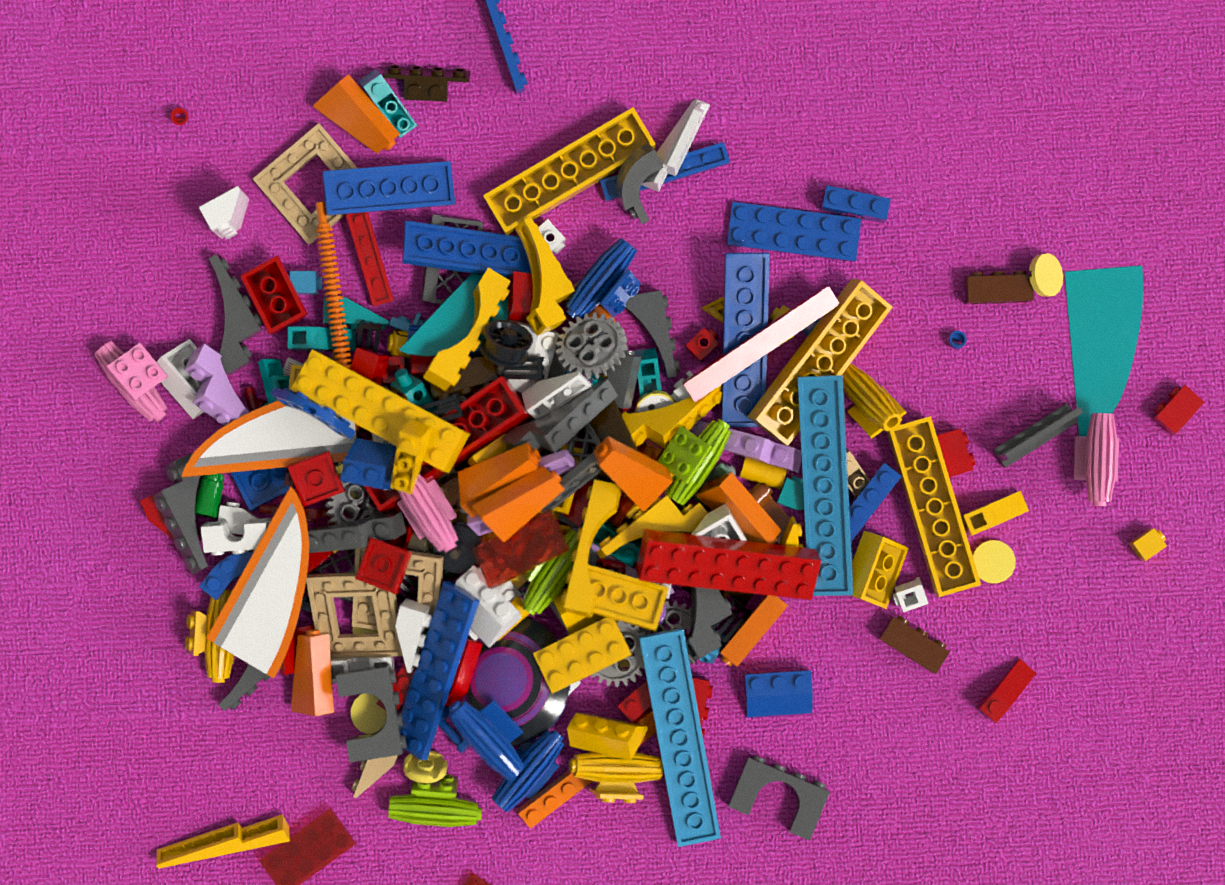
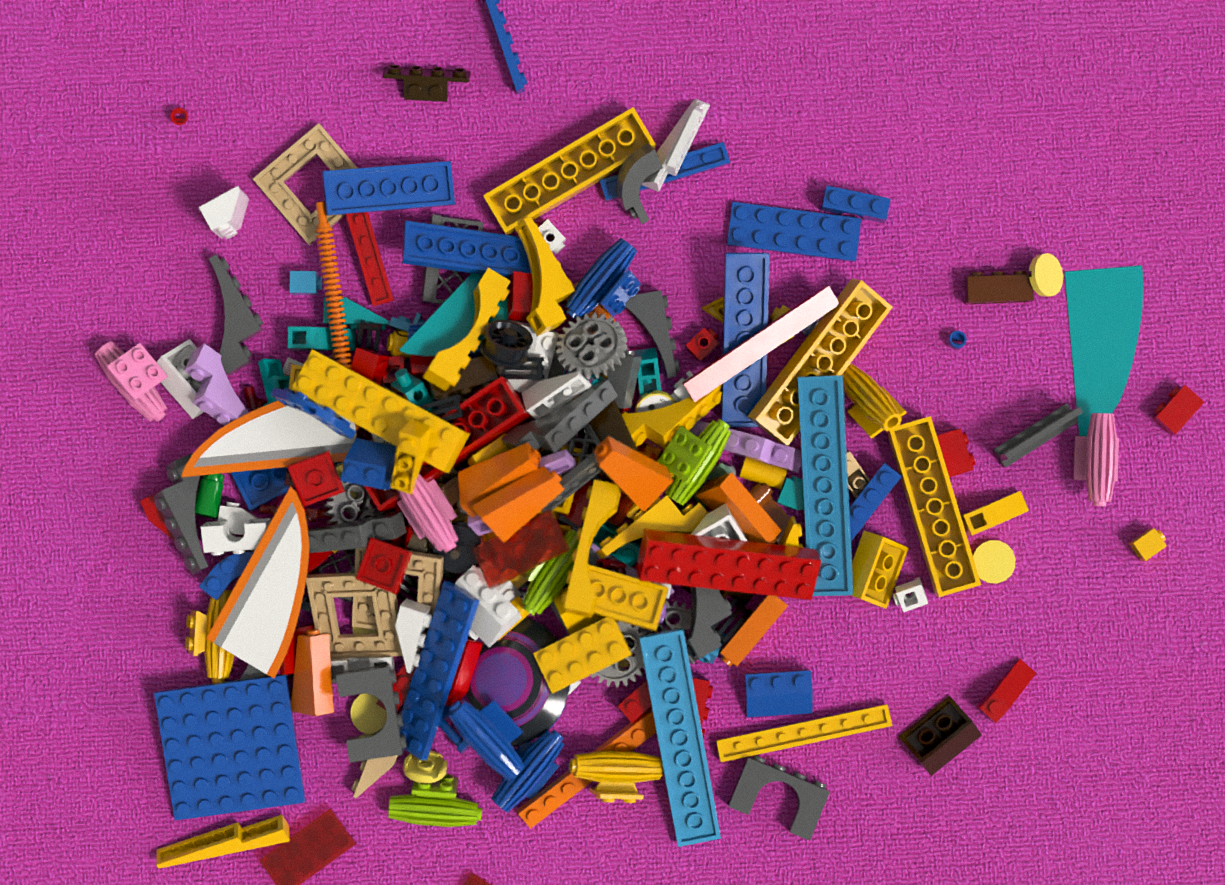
red slope [241,256,308,334] -> none
orange slope [313,74,400,154] -> none
teal slope [358,69,417,138] -> none
yellow slope [567,713,648,761] -> none
reddish brown brick [878,616,950,674] -> none
none -> blue plate [154,674,306,821]
none -> yellow plate [716,704,892,762]
none -> dark brown slope [899,696,982,776]

